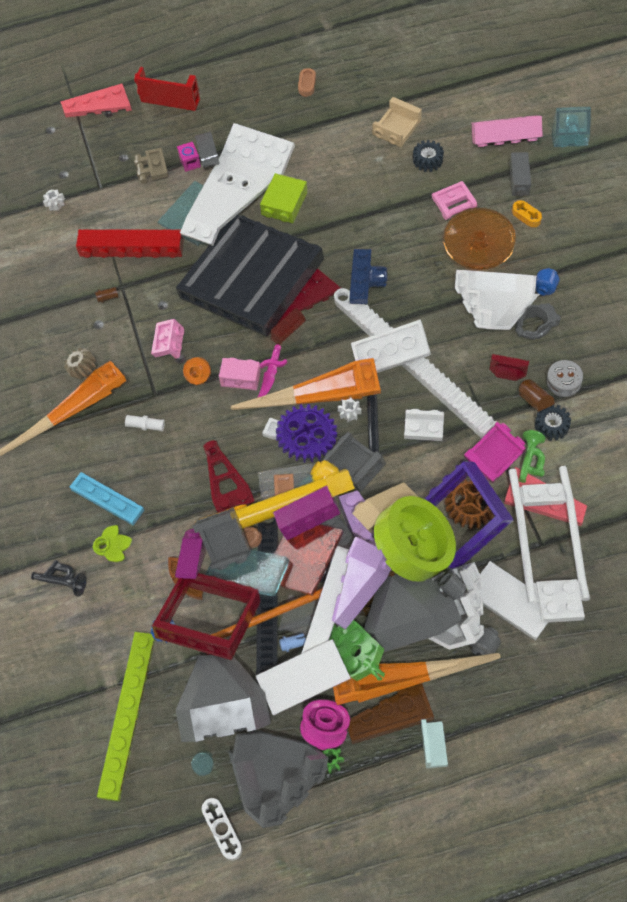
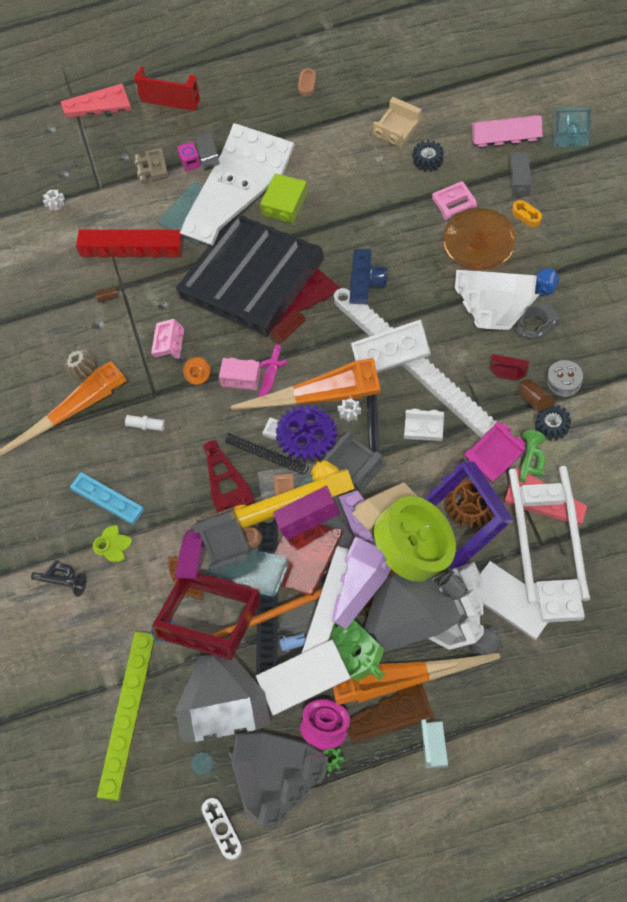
none -> black piece [224,433,309,475]

